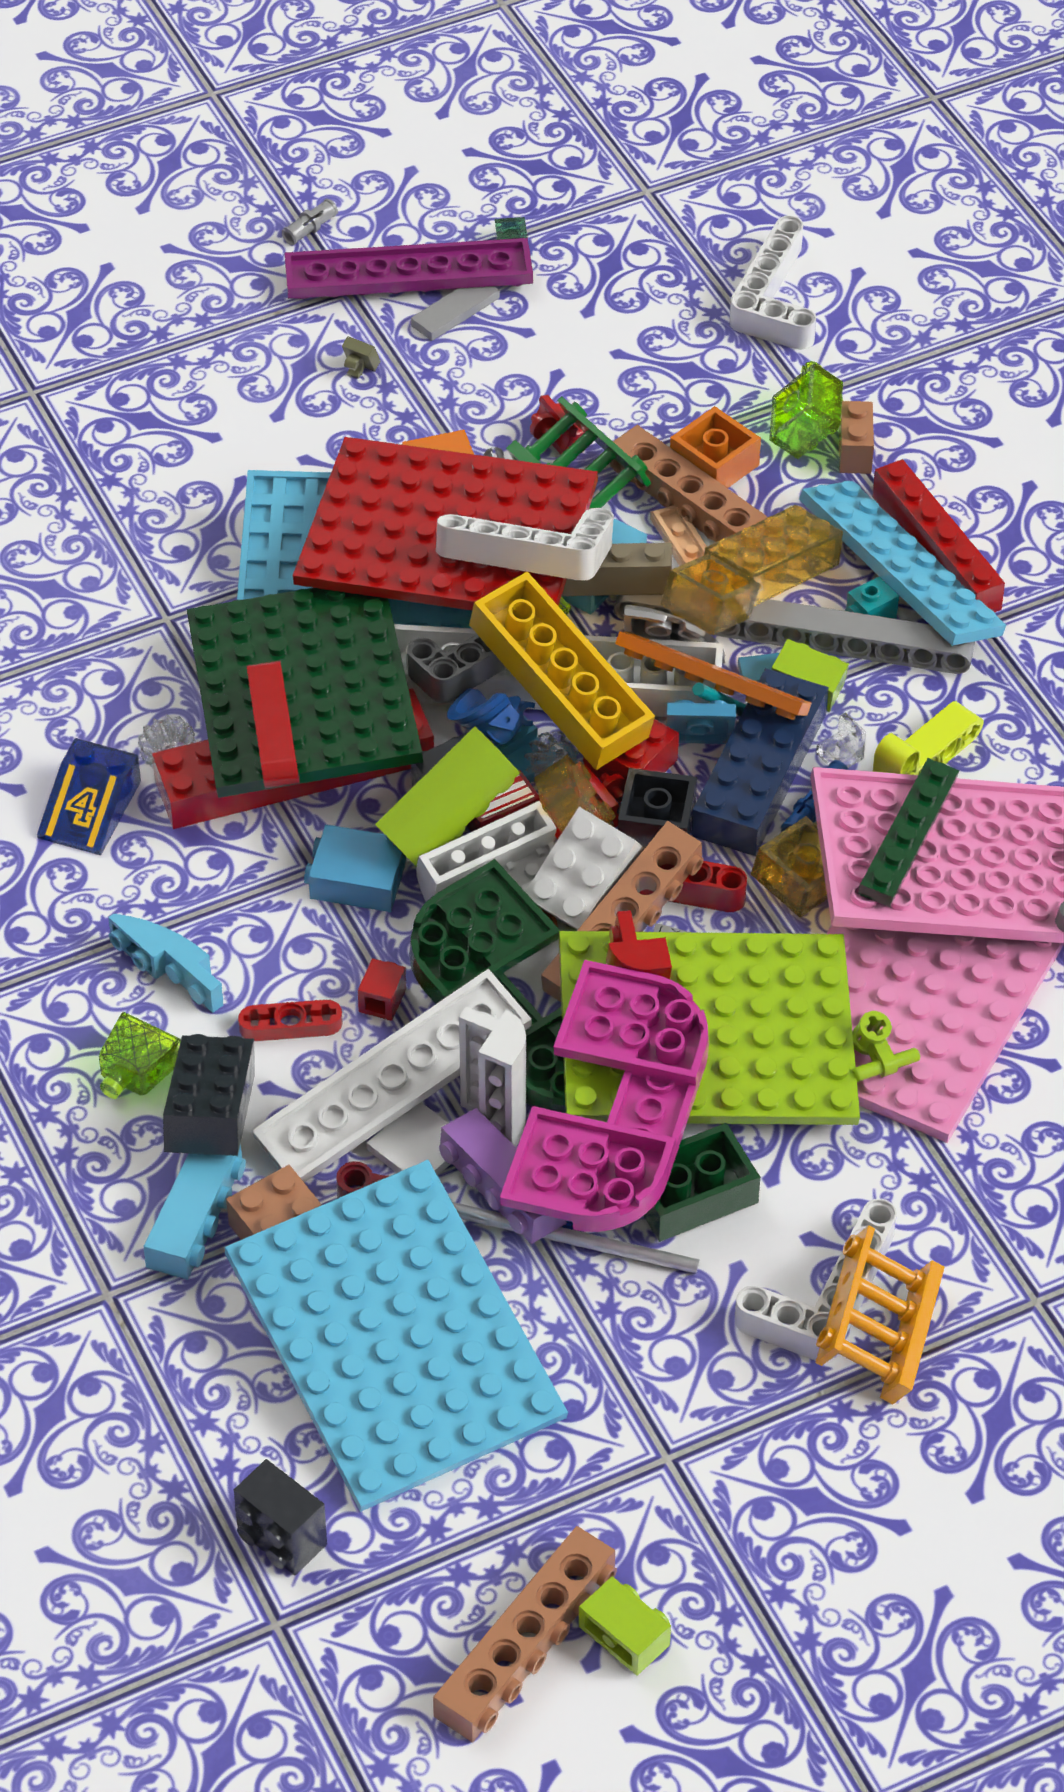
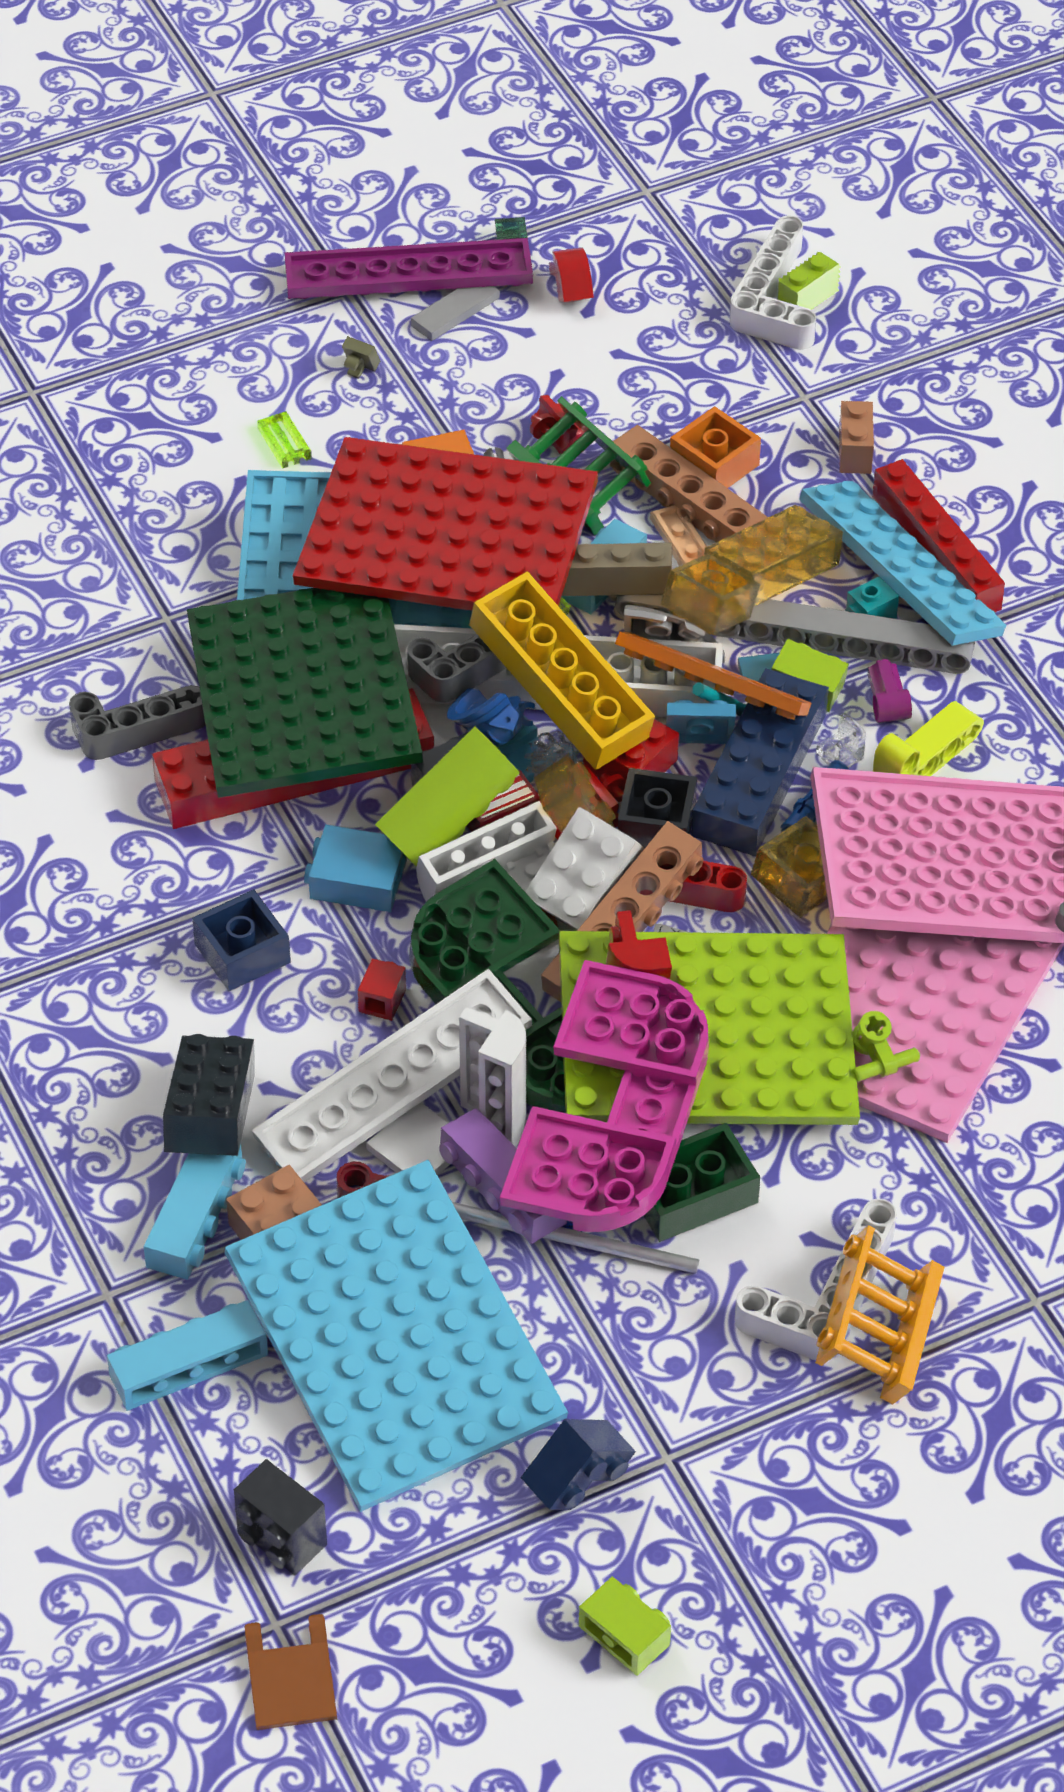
clear blue slope [37,738,141,855] -> none
clear neon green torso [99,1012,181,1099] -> none
medium azure slope [108,914,224,1013] -> none
clear gear [138,714,196,768] -> none
red beam [238,1000,343,1041] -> none
red beam [247,661,300,789] -> none
light grey pin [282,199,338,245] -> none
nougat brick [433,1526,617,1743] -> none
white beam [436,508,614,580] -> none
clear neon green brick [769,361,843,459] -> none
dark green plate [857,758,960,907] -> none
none -> dark grey beam [69,685,206,760]
none -> medium azure brick [107,1300,268,1411]
none -> dark blue brick [192,889,291,991]
none -> dark orange flag [244,1614,337,1730]
none -> clear neon green tile [257,411,312,469]
none -> dark blue brick [520,1419,636,1510]
none -> red brick [549,247,594,302]
none -> lime brick [777,252,841,310]
none -> magenta piece [867,659,912,723]

